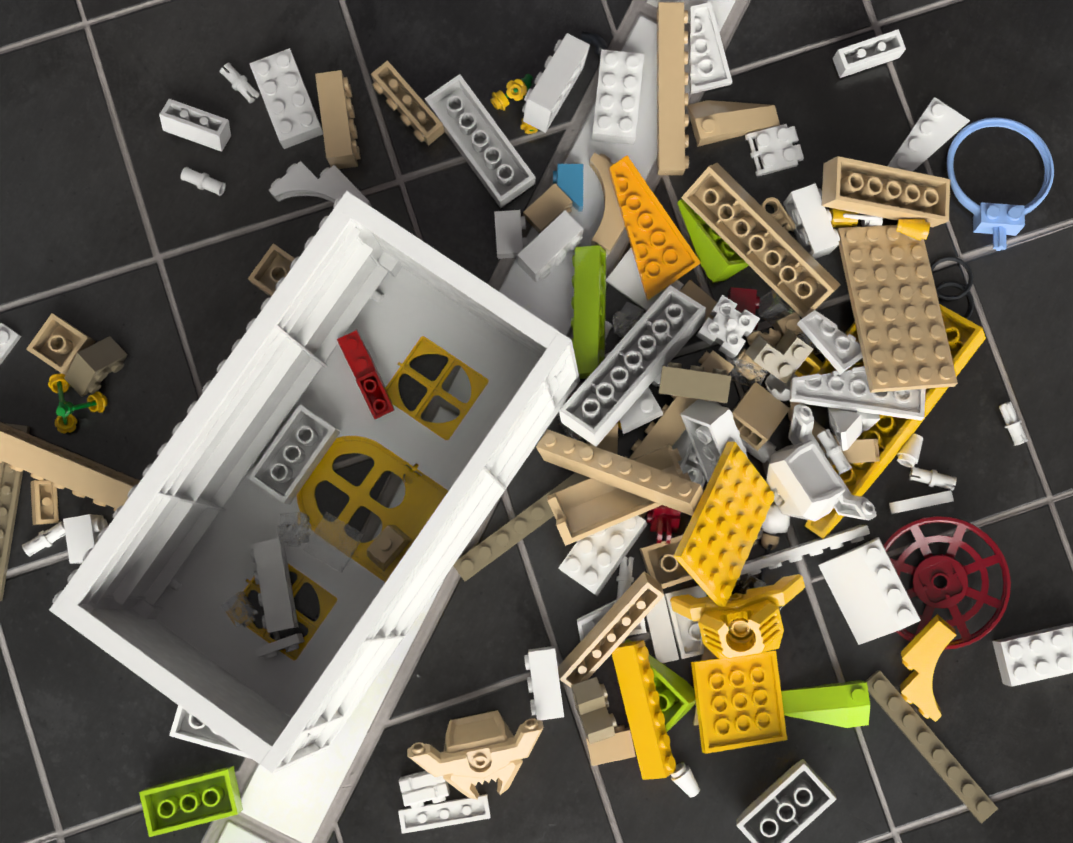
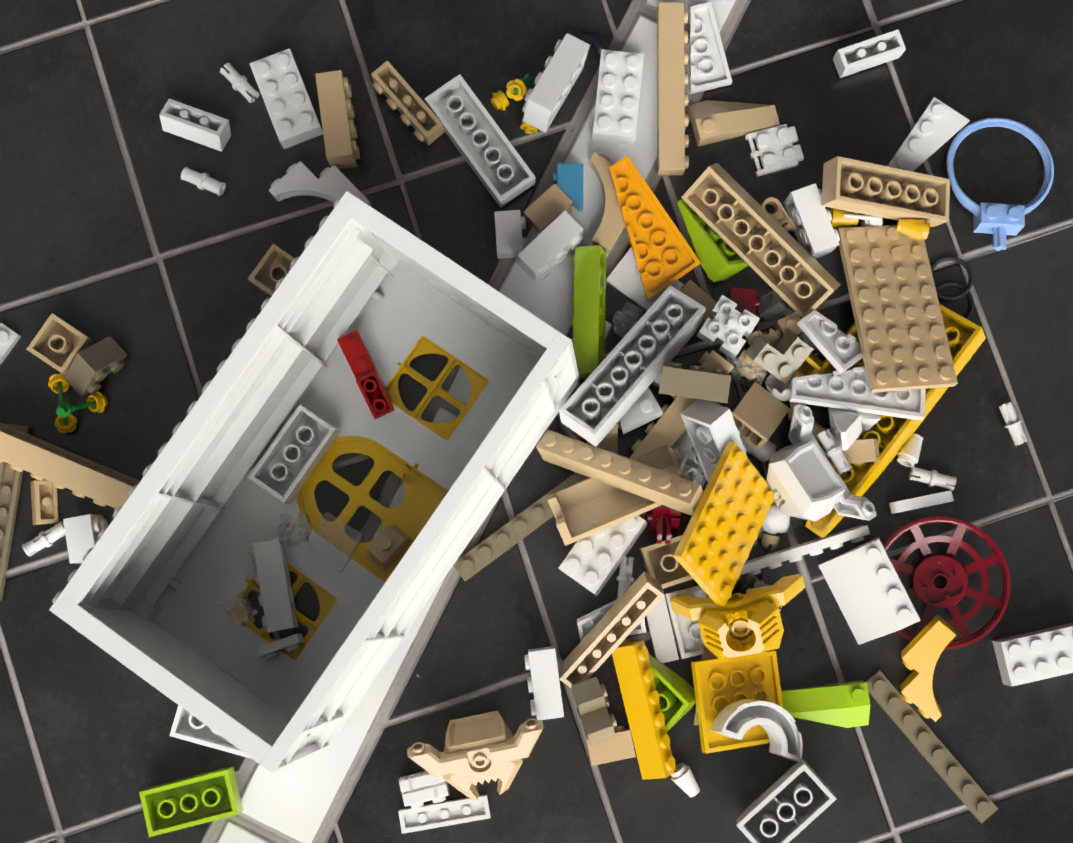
none -> white brick [710,699,803,762]

